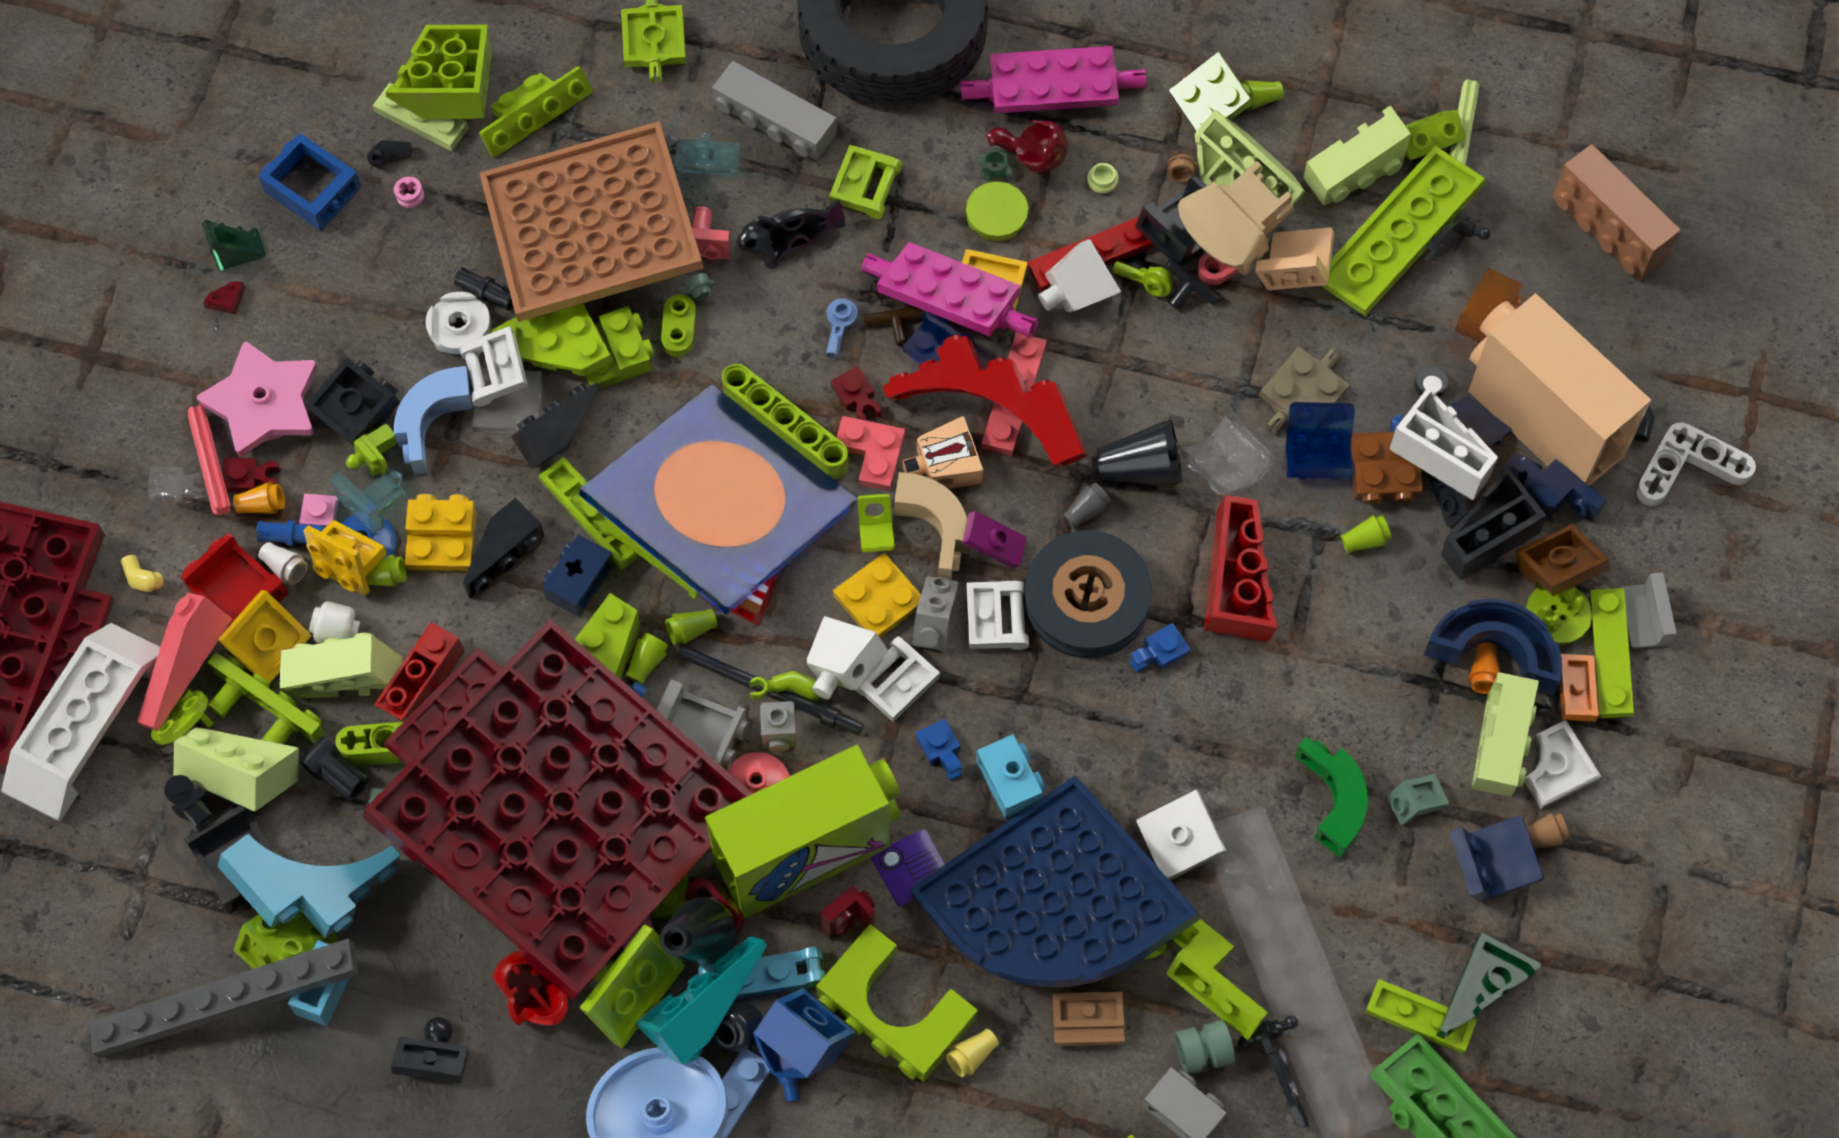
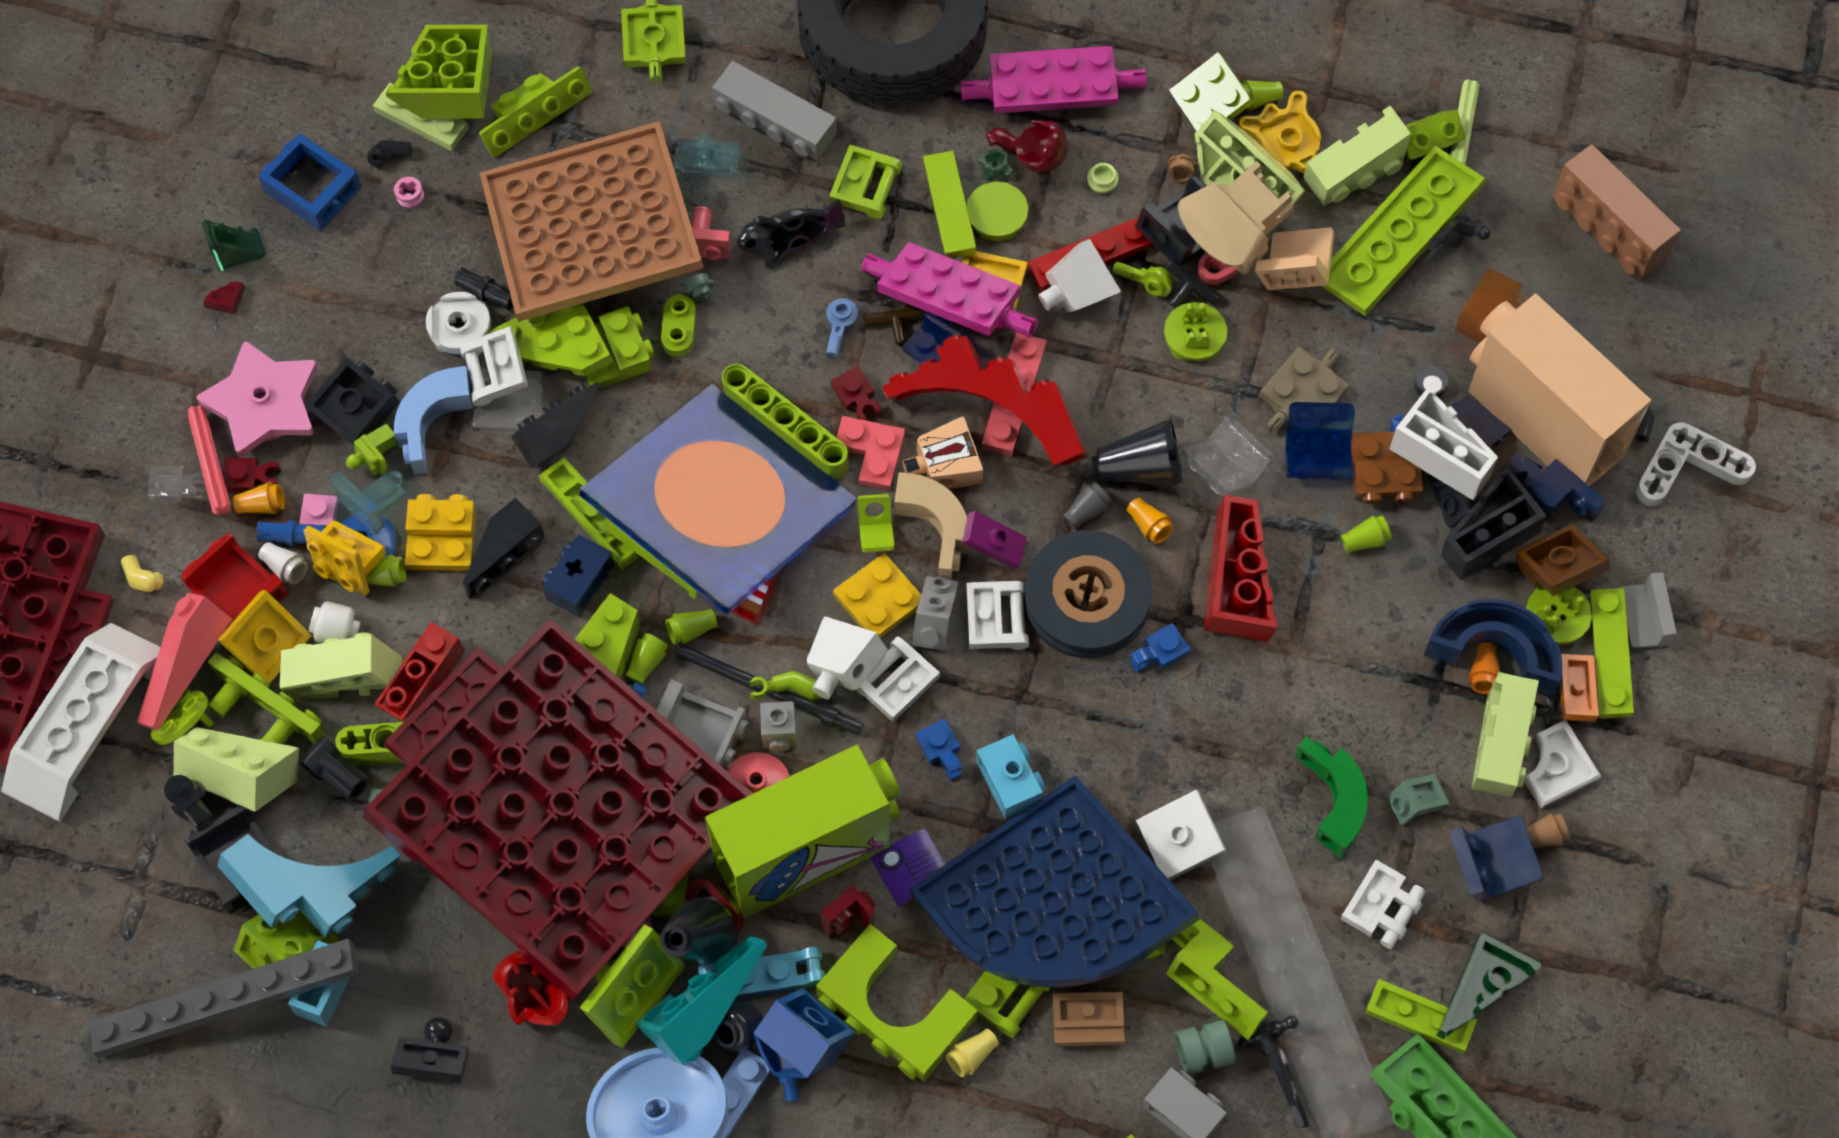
none -> lime tile [923,151,977,259]
none -> lime plate [964,971,1051,1038]
none -> light orange cone [1127,497,1174,544]
none -> lime plate [1164,302,1228,362]
none -> yellow tile [1238,91,1321,173]
none -> white plate [1341,860,1426,949]

